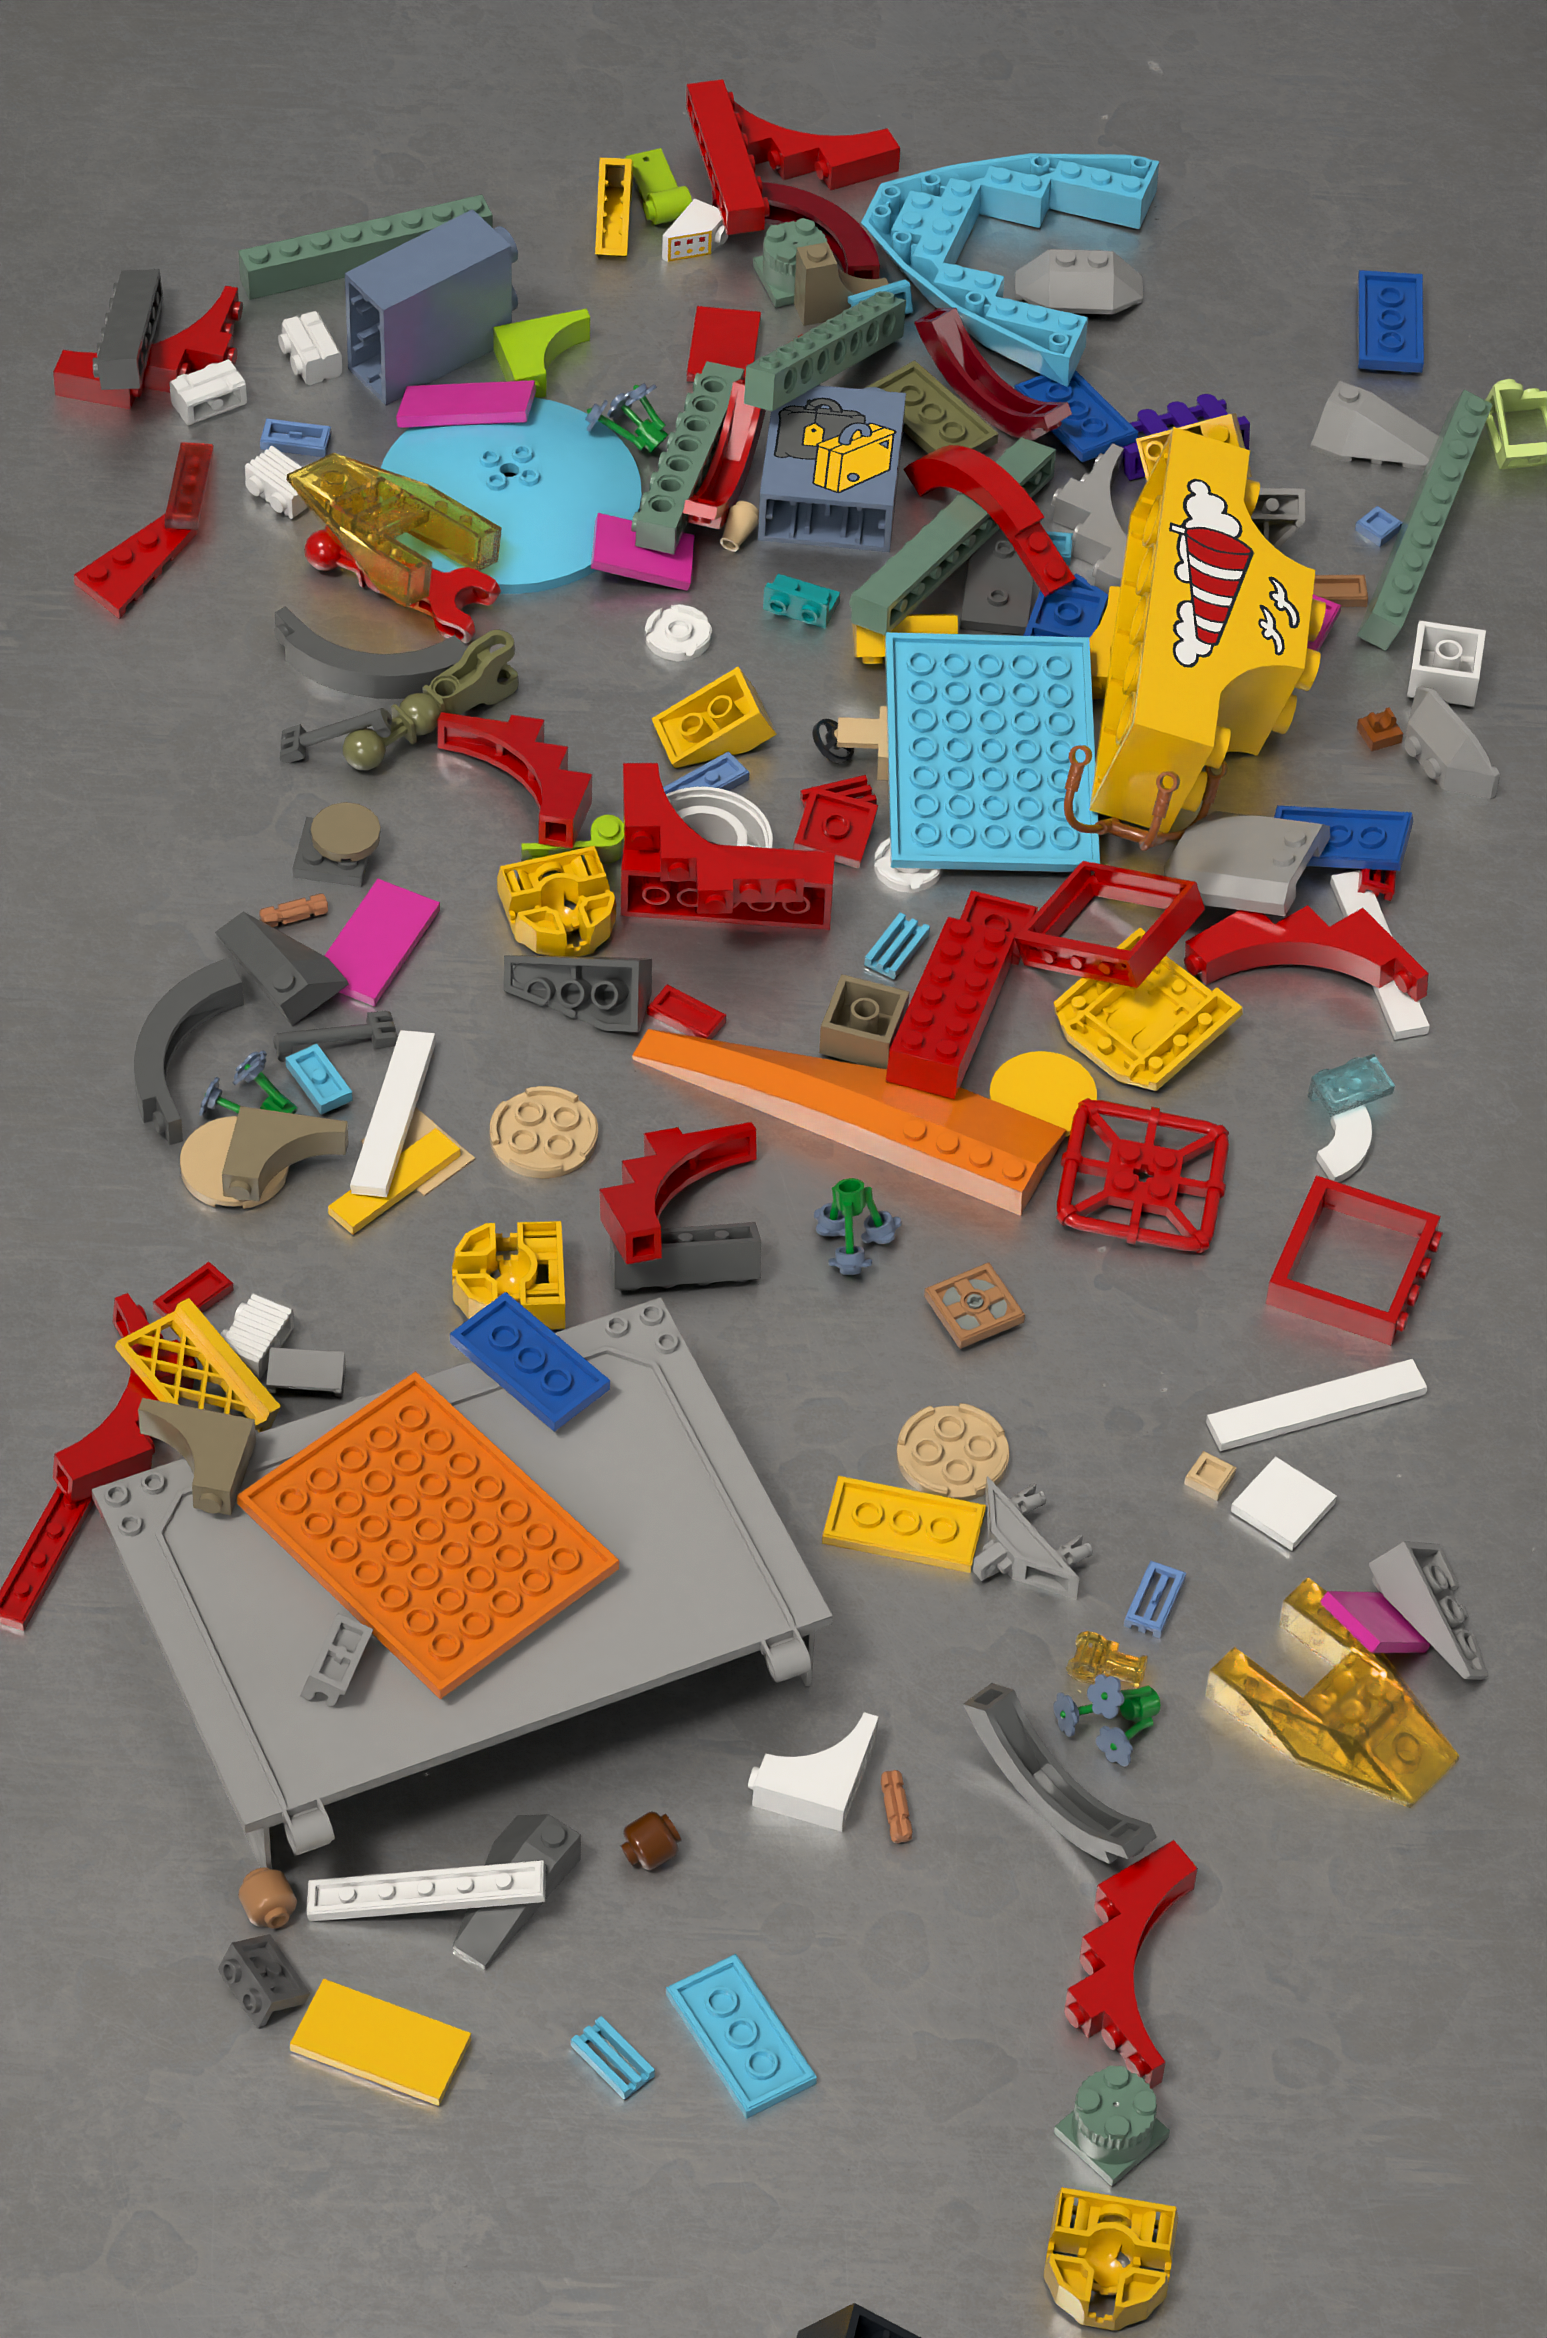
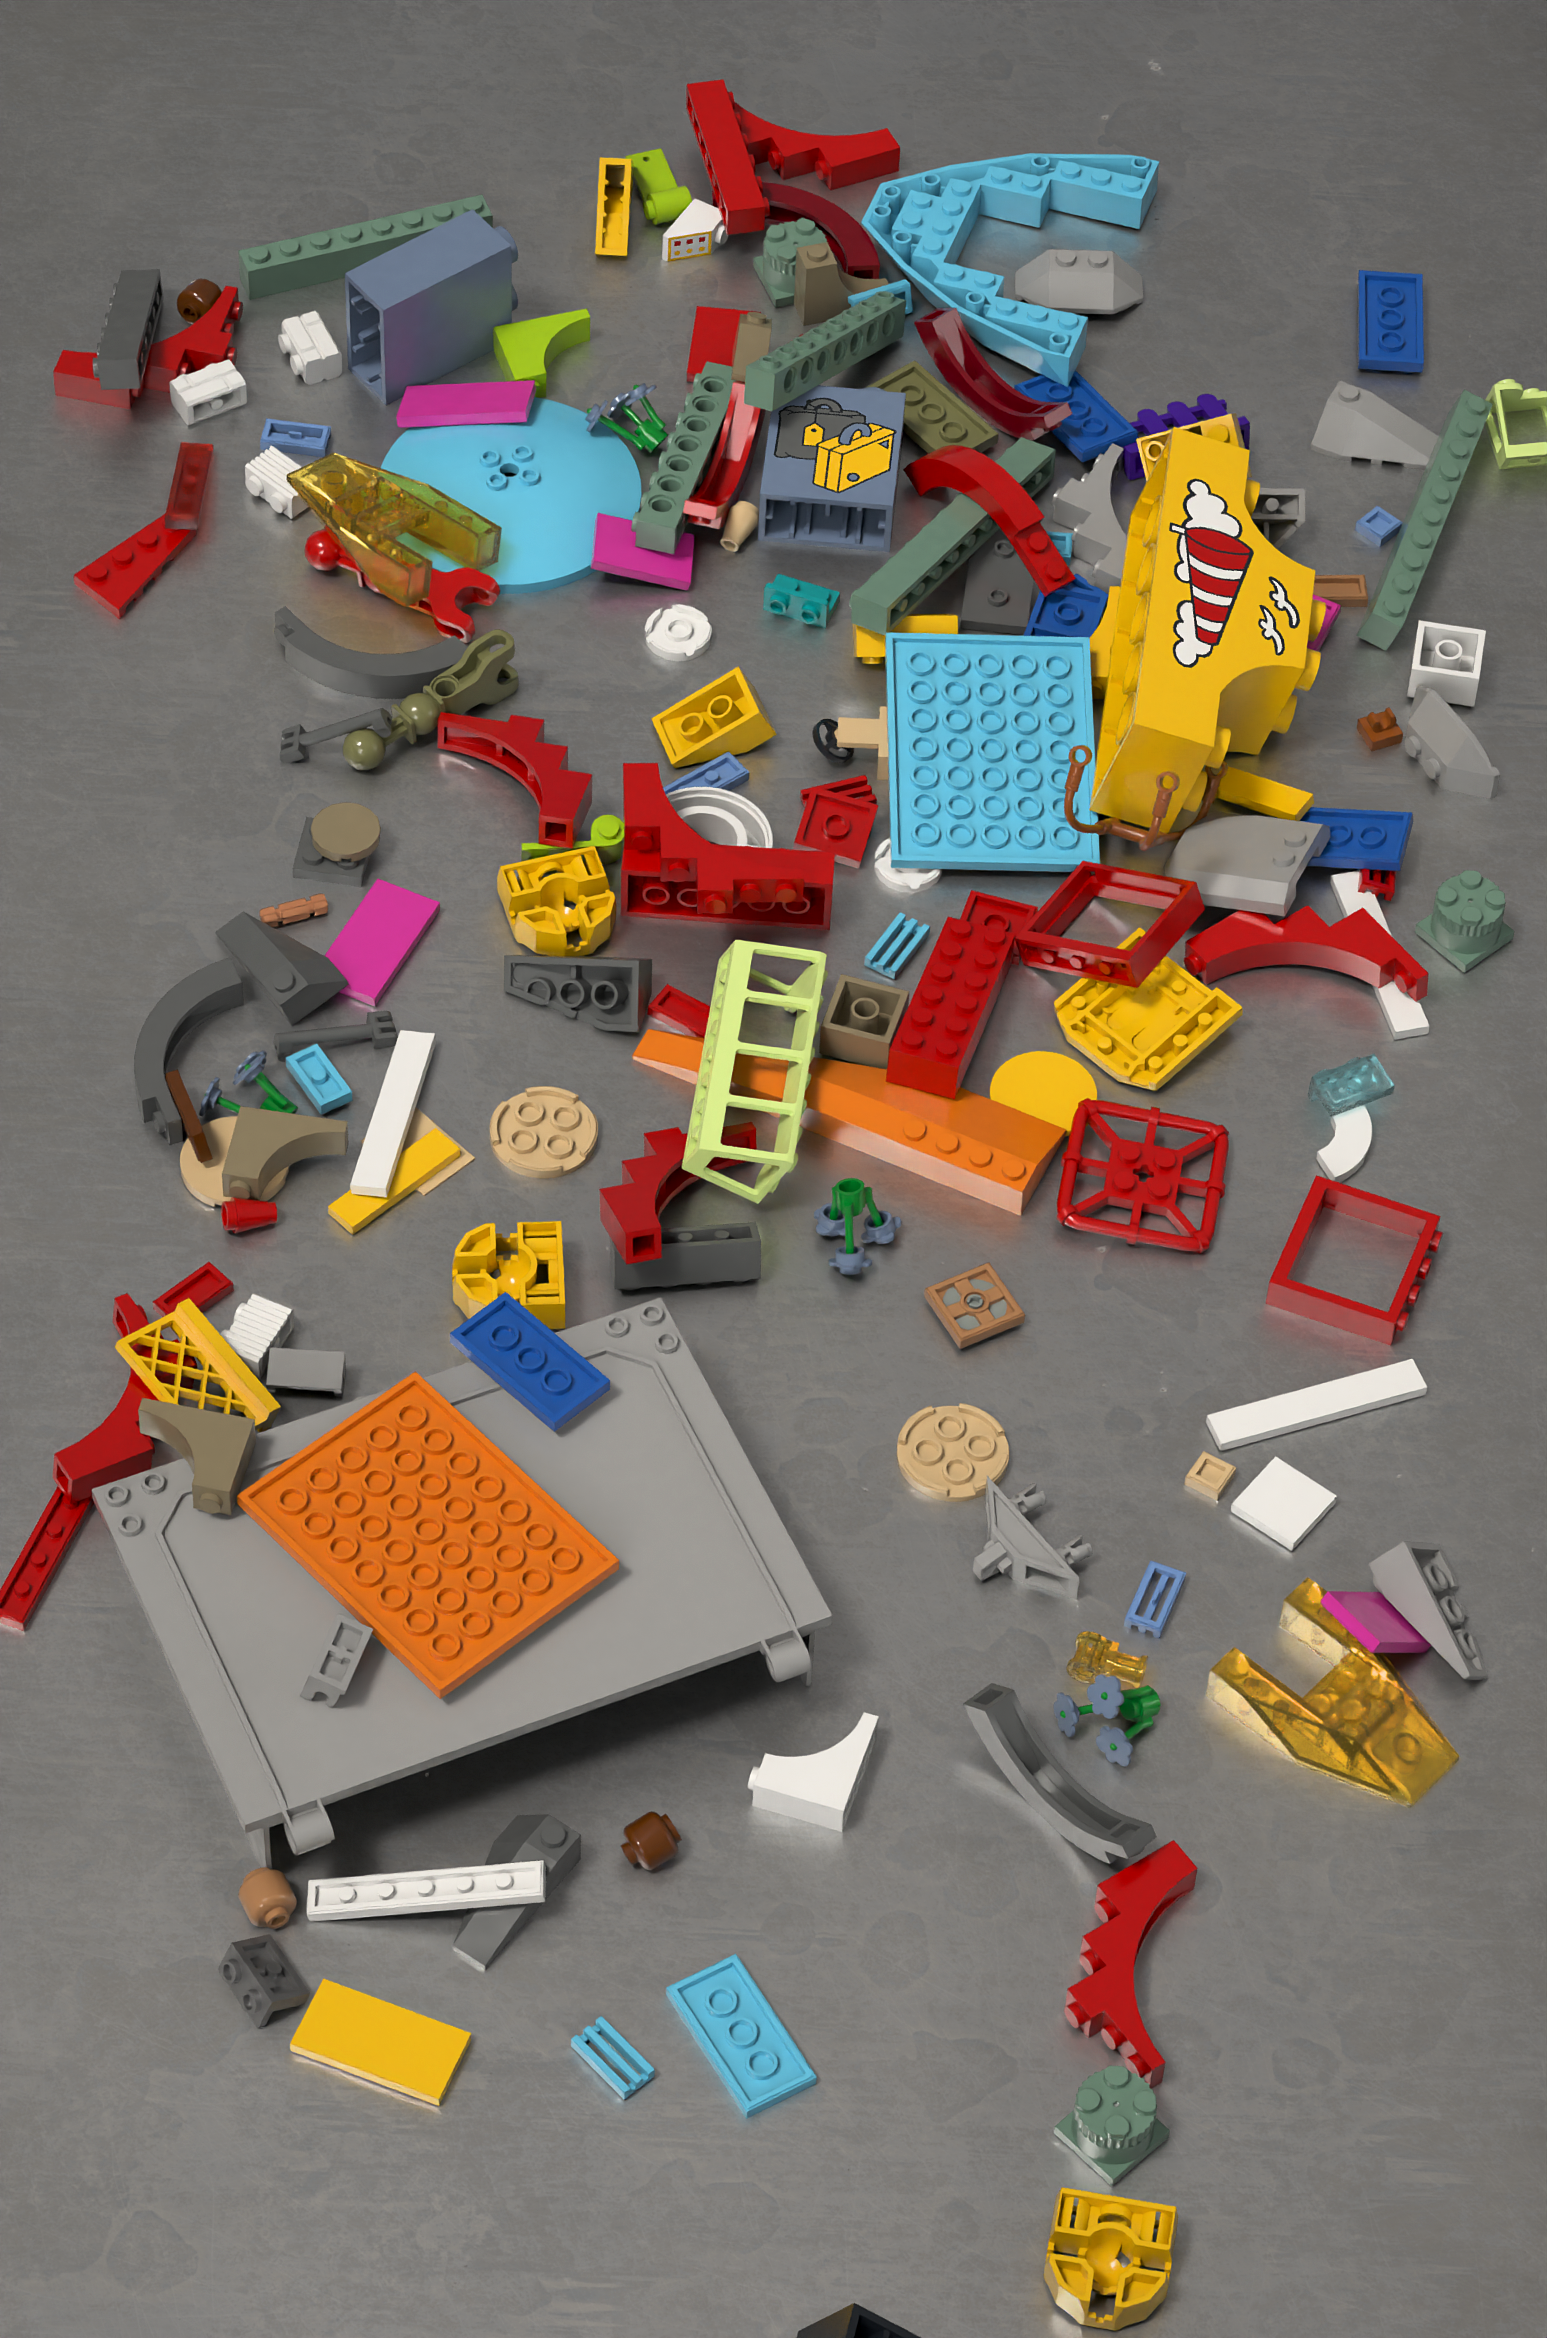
yellow tile [822,1476,986,1573] -> none
nougat axle [881,1770,913,1843] -> none
none -> reddish brown tile [165,1069,213,1163]
none -> reddish brown head [176,278,222,325]
none -> red cone [221,1197,277,1234]
none -> yellowish green window [682,939,828,1204]
none -> dark tan slope [731,312,772,382]
none -> yellow tile [1216,766,1314,821]
none -> sand green piece [1415,870,1515,973]

